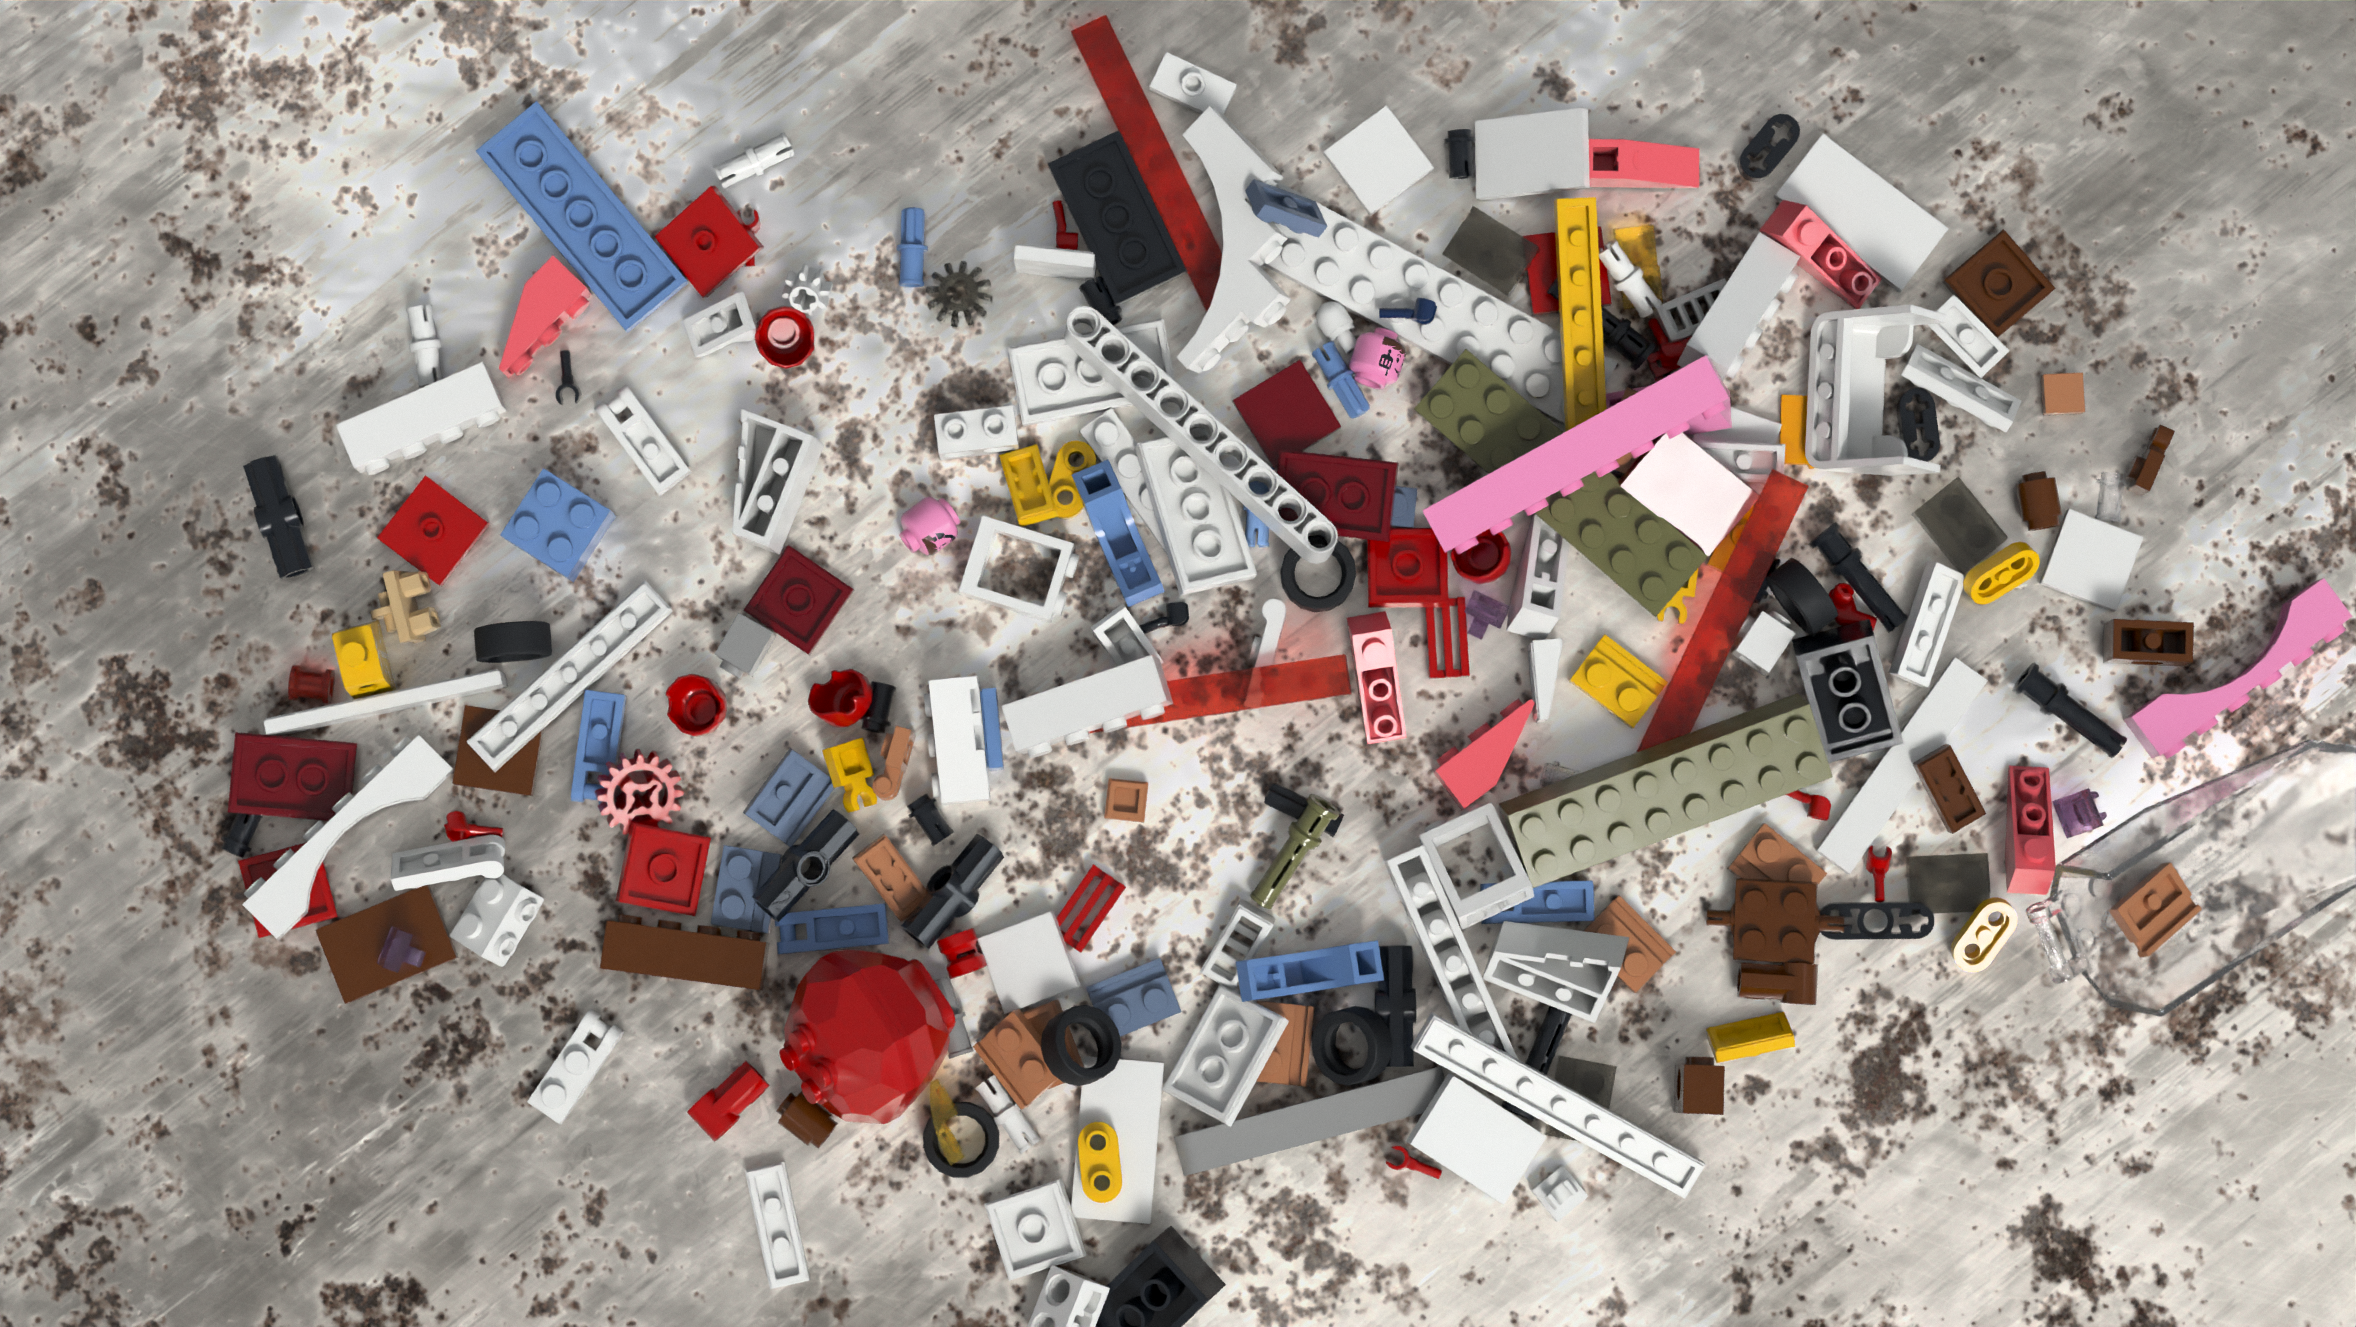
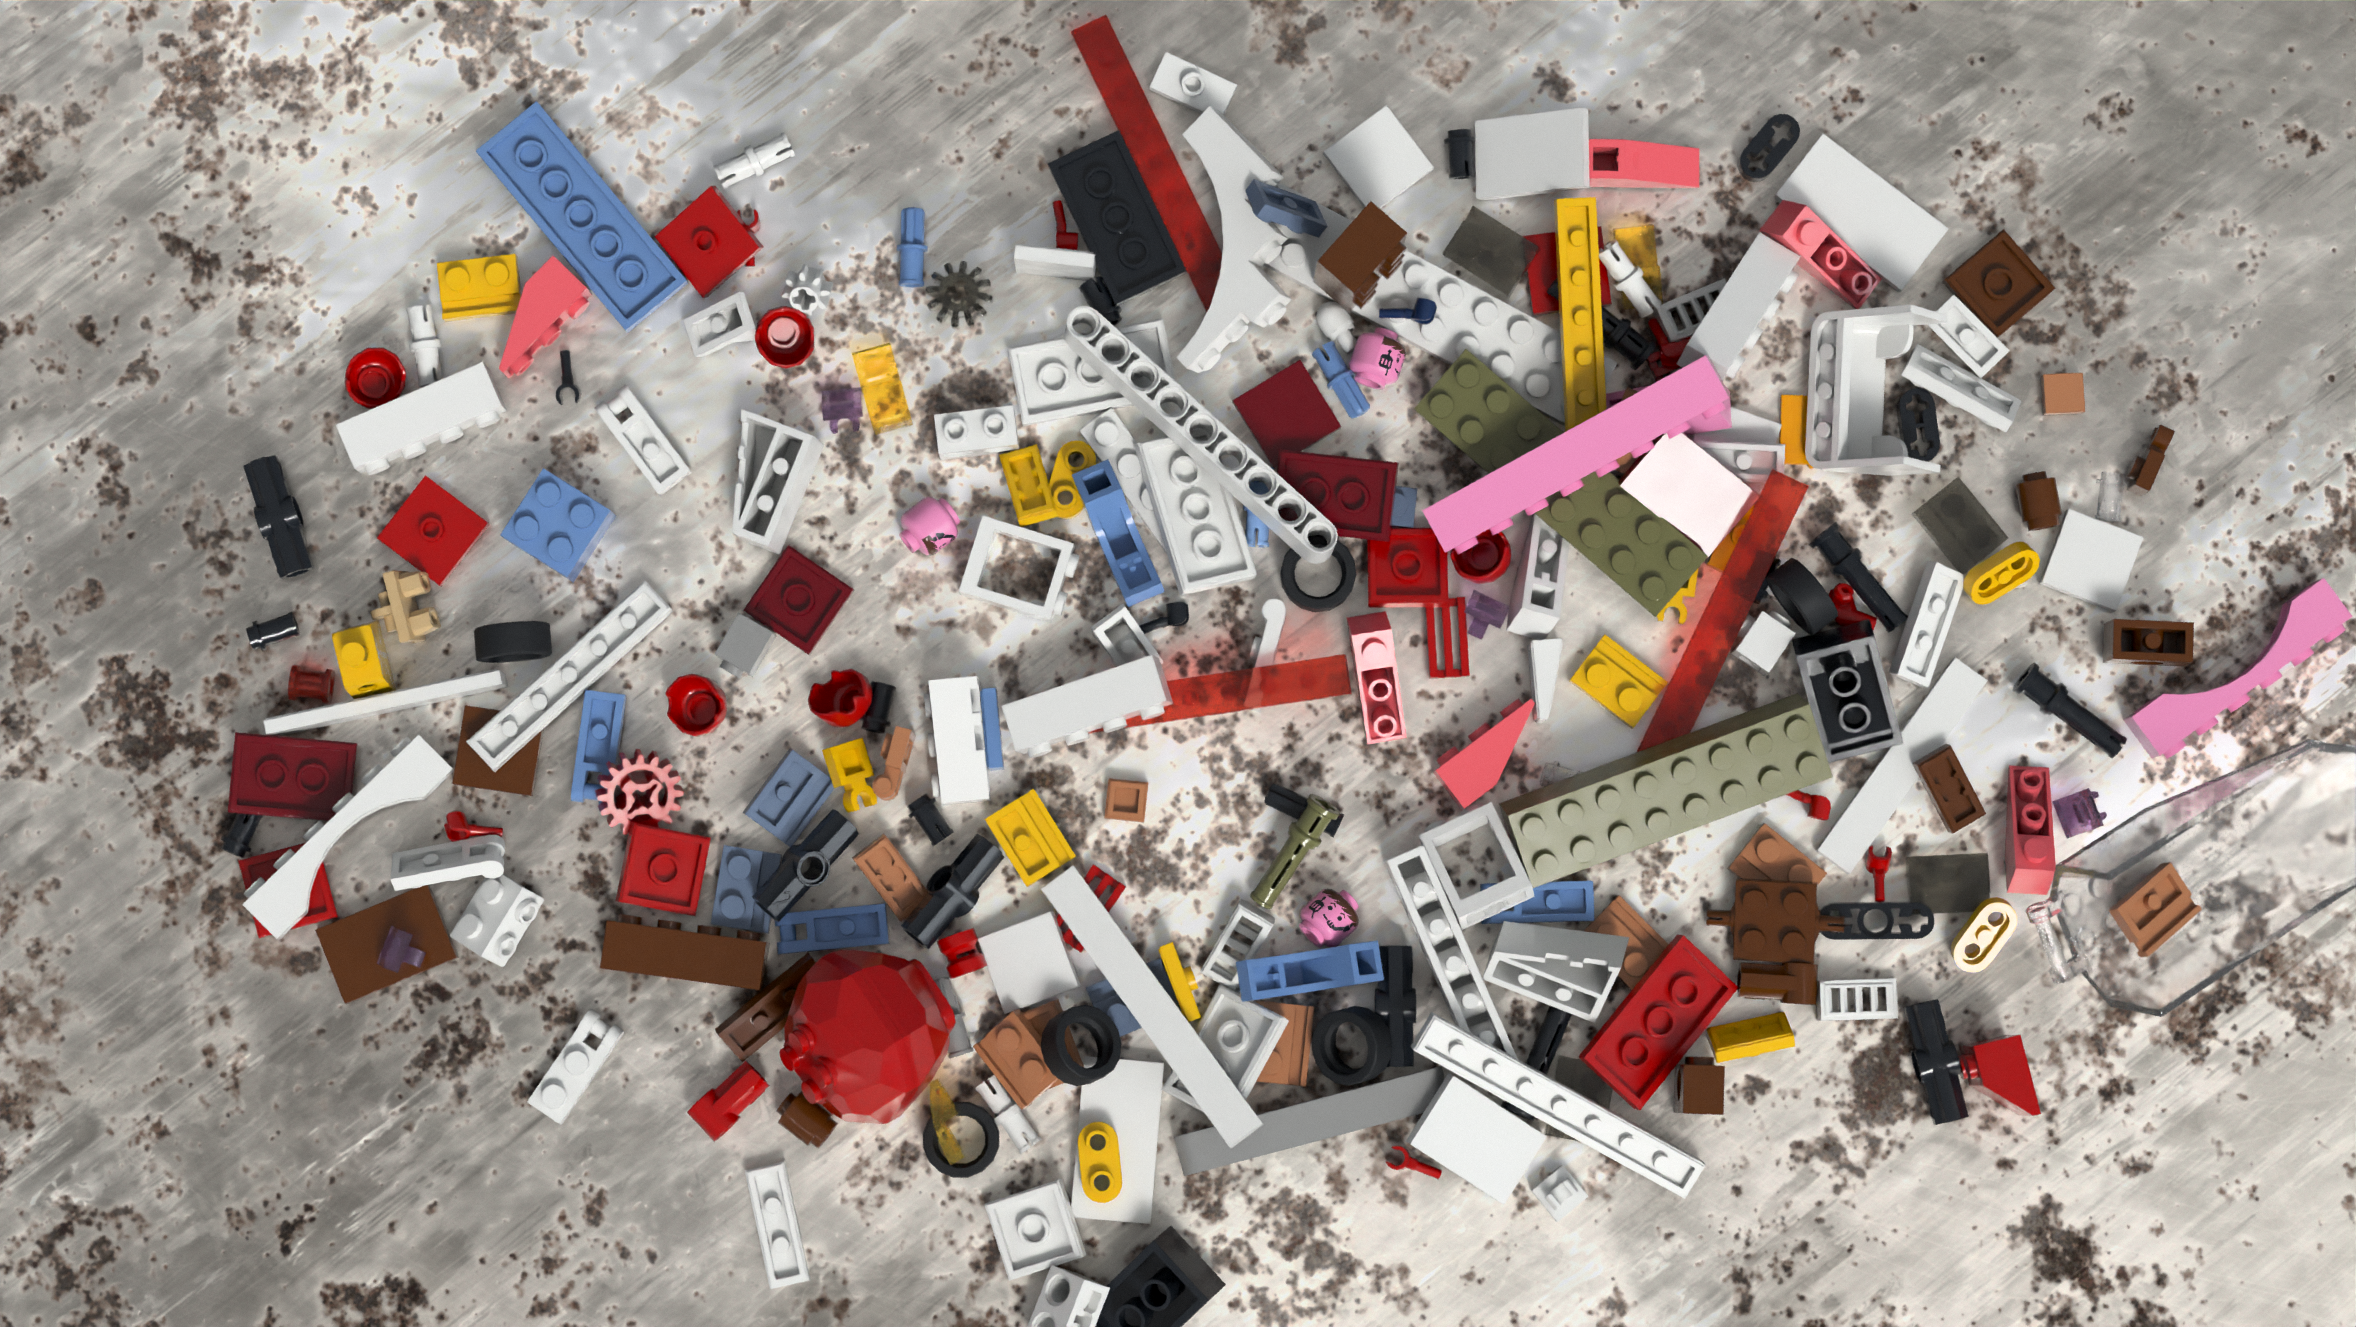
none -> black pin [246,612,300,651]
none -> red hair [345,348,406,409]
none -> yellow plate [437,254,522,322]
none -> reddish brown plate [715,952,816,1062]
none -> clear purple tile [821,387,863,434]
none -> clear yellow slope [852,343,913,435]
none -> yellow plate [985,789,1076,887]
none -> white tile [1041,865,1264,1148]
none -> yellow plate [1158,942,1201,1022]
none -> bright pink head [1299,889,1359,948]
none -> reddish brown brick [1313,201,1407,313]
none -> red plate [1578,934,1739,1110]
none -> white slope [1816,978,1898,1021]
none -> black piece [1903,999,1969,1125]
none -> red slope [1958,1035,2041,1116]

